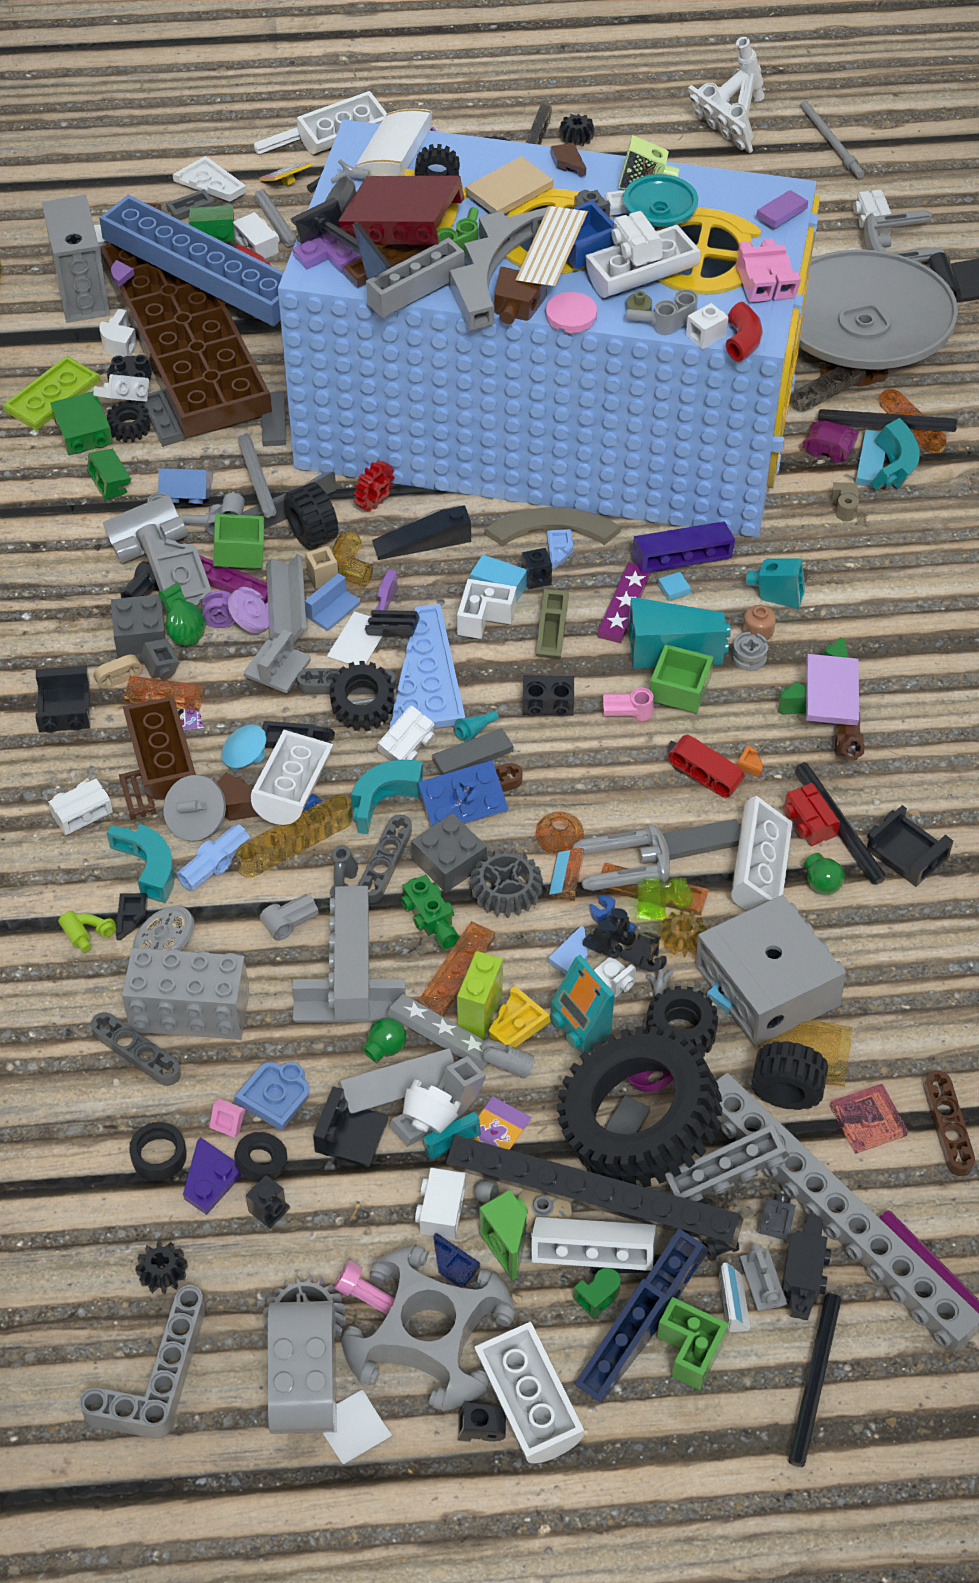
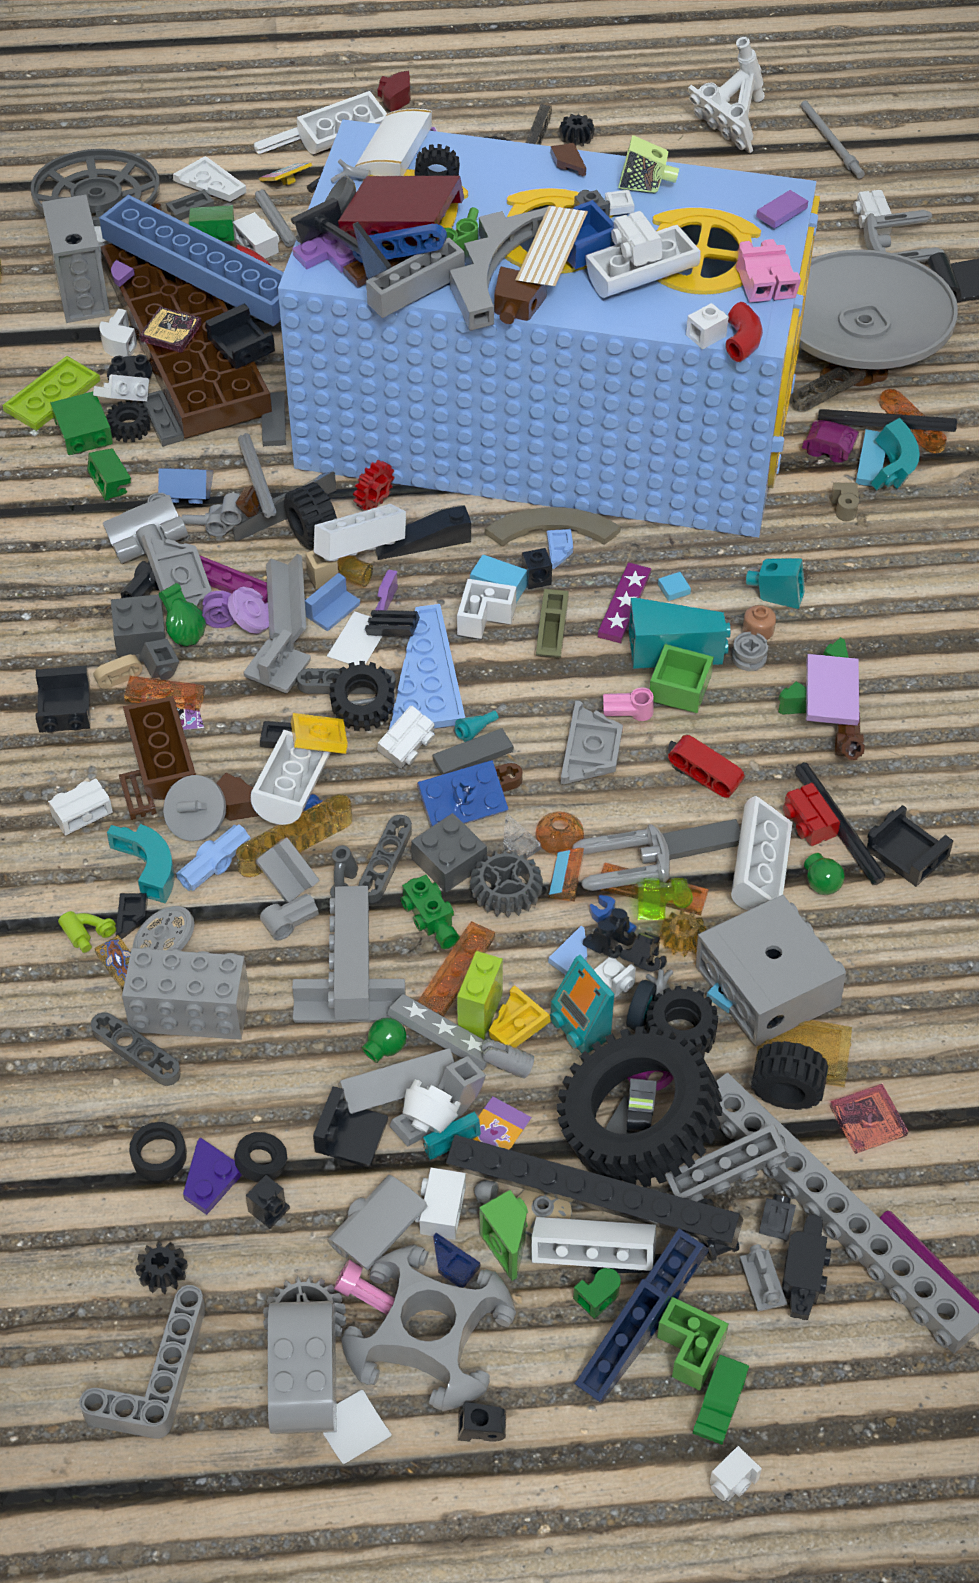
bright pink tile [209,1099,246,1138] -> none
bright green piece [213,514,264,569] -> none
medium azure dish [221,724,267,771] -> none
medium blue plate [234,1062,309,1131] -> none
teal arch [351,760,423,834] -> none
tan tile [466,156,554,214] -> none
white brick [474,1322,584,1463] -> none
black brick [523,675,574,716] -> none
bright pink tile [546,292,597,333] -> none
teal dish [623,174,698,228] -> none
light grey beam [626,289,698,335] -> none
olive tile [626,291,652,311] -> none
dark purple brick [632,521,735,573] -> none
white slope [719,1263,751,1333] -> none
orange tile [737,745,763,778] -> none
black axle [788,1293,842,1467] -> none
reddish brown beam [924,1071,975,1176] -> none
none -> dark grey dish [31,149,160,226]
none -> tile [94,935,131,991]
none -> tile [140,307,202,353]
none -> black panel [205,303,275,369]
none -> reddish brown tile [235,486,261,518]
none -> light grey panel [256,838,320,903]
none -> yellow tile [291,713,348,754]
none -> white brick [314,504,406,561]
none -> light grey panel [327,1175,428,1270]
none -> blue beam [352,224,447,263]
none -> dark red piece [377,71,411,112]
none -> clear tile [503,814,541,858]
none -> light grey wing [561,700,623,784]
none -> black bush [626,980,657,1030]
none -> black leg [627,1078,657,1133]
none -> green piece [692,1355,750,1445]
none -> white brick [709,1446,762,1501]

